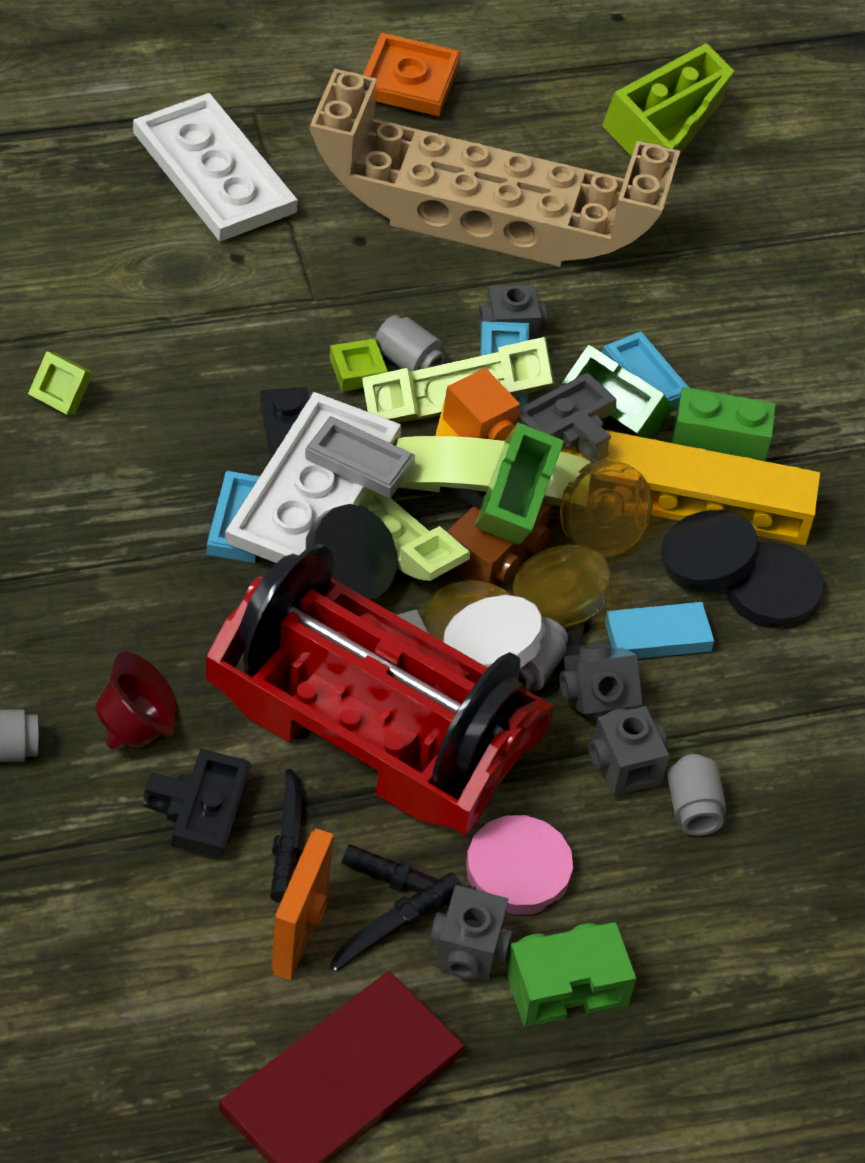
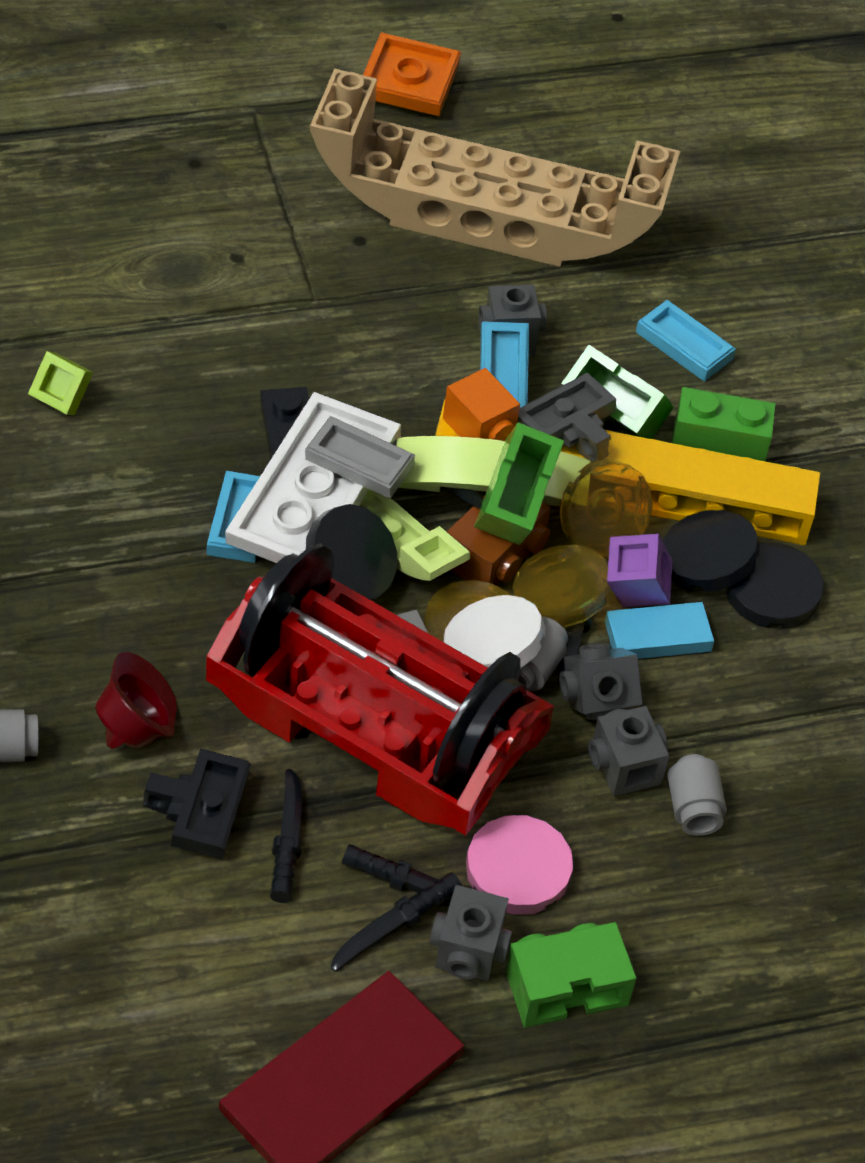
white plate [133,93,298,242] -> none
orange plate [271,828,334,981] -> none
lime plate [329,338,388,392] -> none
yellowish green slope [362,337,554,423] -> none
light grey brick [375,315,445,371] -> none
lime wedge [602,43,734,157] -> none
medium azure tile [602,331,689,409] -> none
none -> medium lavender brick [607,534,673,607]
none -> medium azure tile [636,300,736,382]

